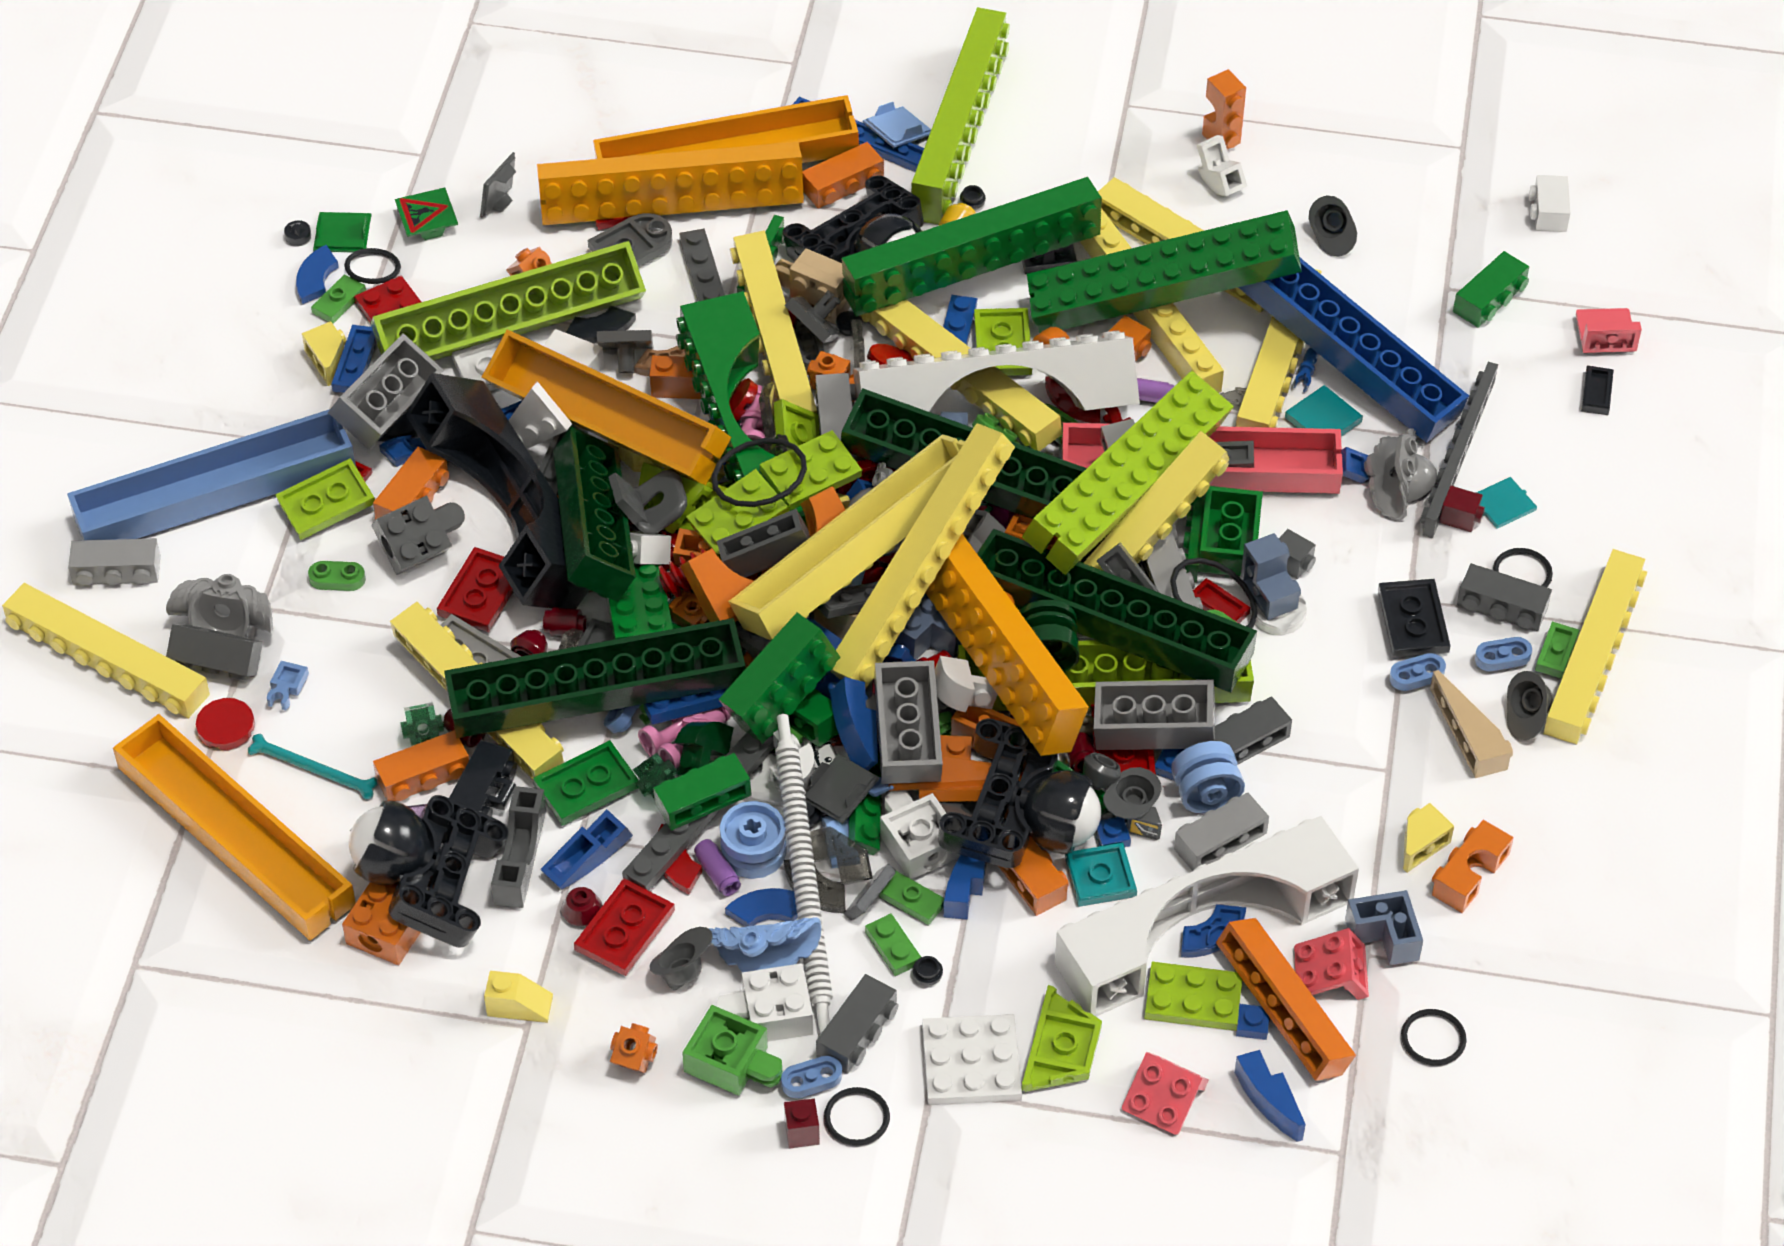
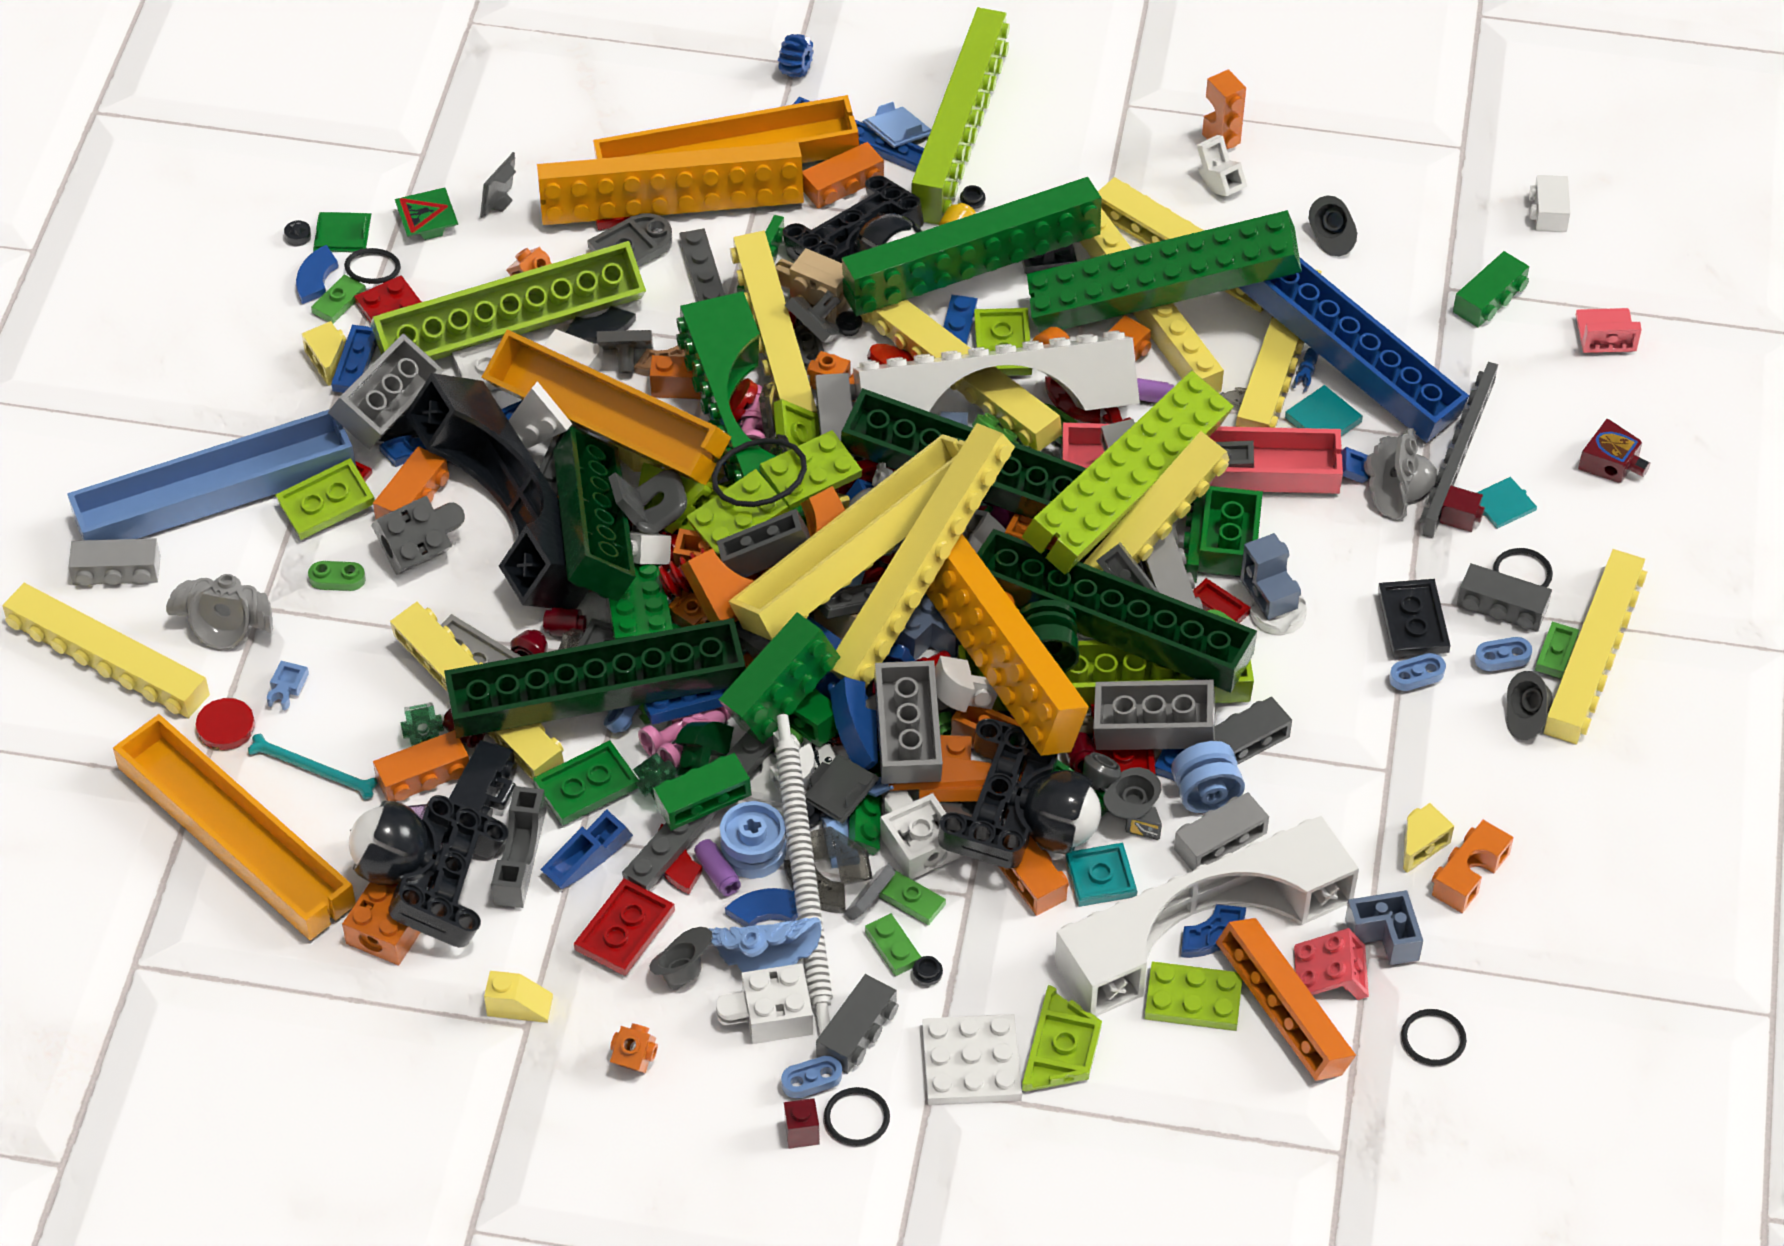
dark grey brick [166,623,263,680] -> none
red plate [436,547,514,632] -> none
dark red cone [561,887,603,926] -> none
bright green brick [682,1005,783,1096] -> none
clear smoke tile [850,319,865,368] -> none
blue slope [944,839,986,920] -> none
blue plate [1095,817,1131,847] -> none
coral bracket [1122,1052,1209,1135] -> none
black piece [1170,558,1258,628] -> none
blue slope [1234,1050,1306,1142] -> none
blue plate [1236,1004,1269,1040] -> none
dark grey brick [1279,528,1316,579] -> none
tan slope [1430,670,1513,779] -> none
black tile [1581,365,1614,415] -> none
none -> blue gear [777,34,814,78]
none -> dark red torso [1578,418,1651,483]

